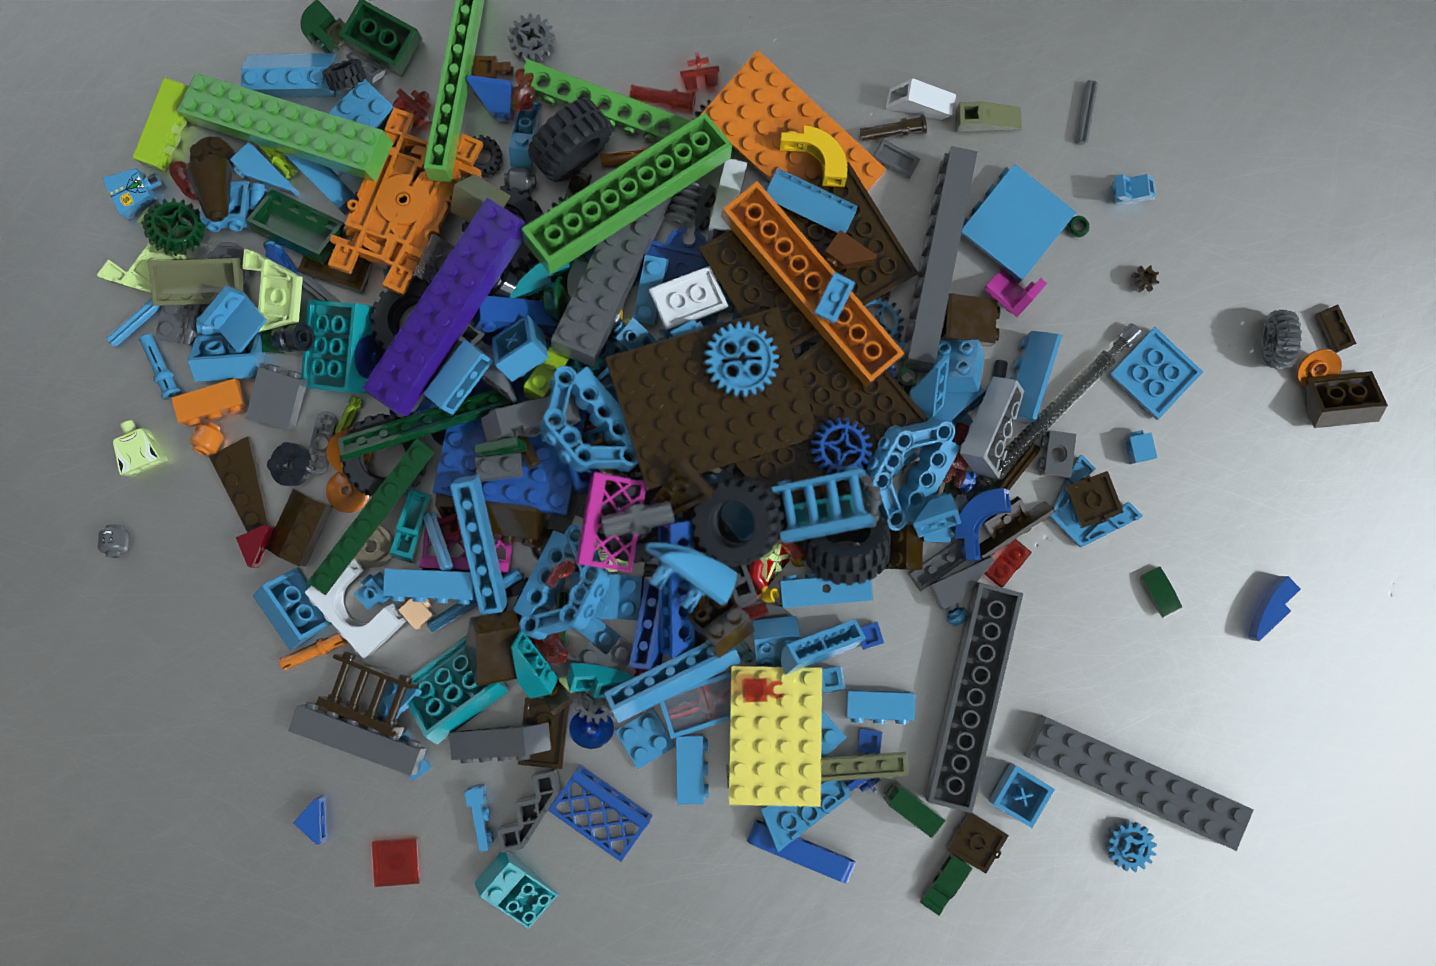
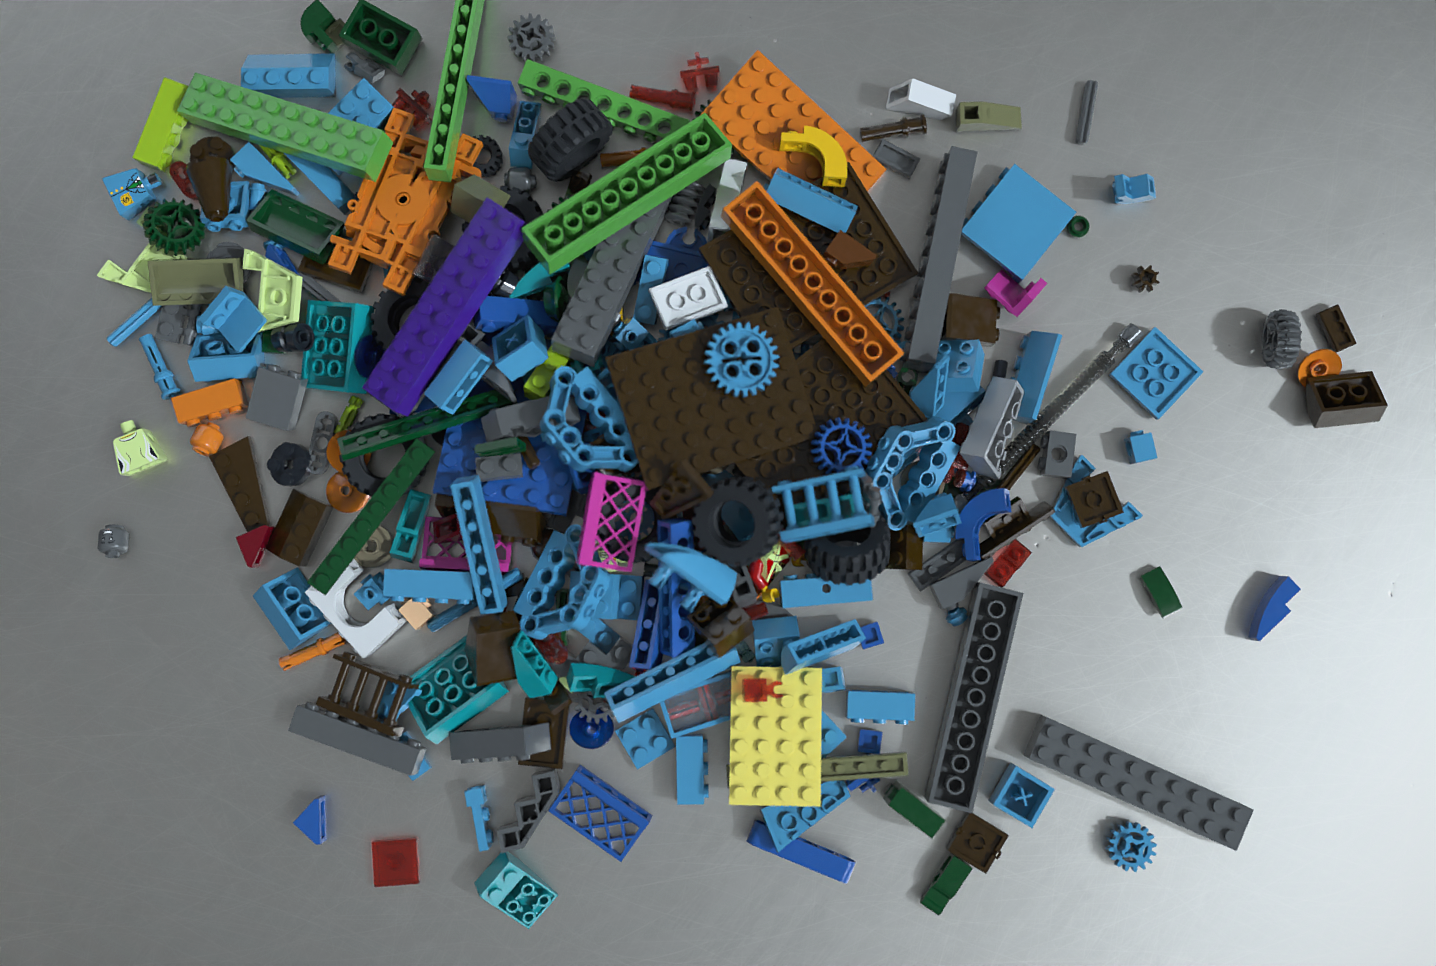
black tyre [322,58,367,91] -> none
dark azure axle [423,512,454,572] -> none
reddish brown plate [474,56,514,79] -> none
clear red plate [510,69,535,111] -> none
clear red arm [545,561,575,589] -> none
dark grey piece [602,501,674,538] -> none
dark azure plate [814,272,855,324] -> none

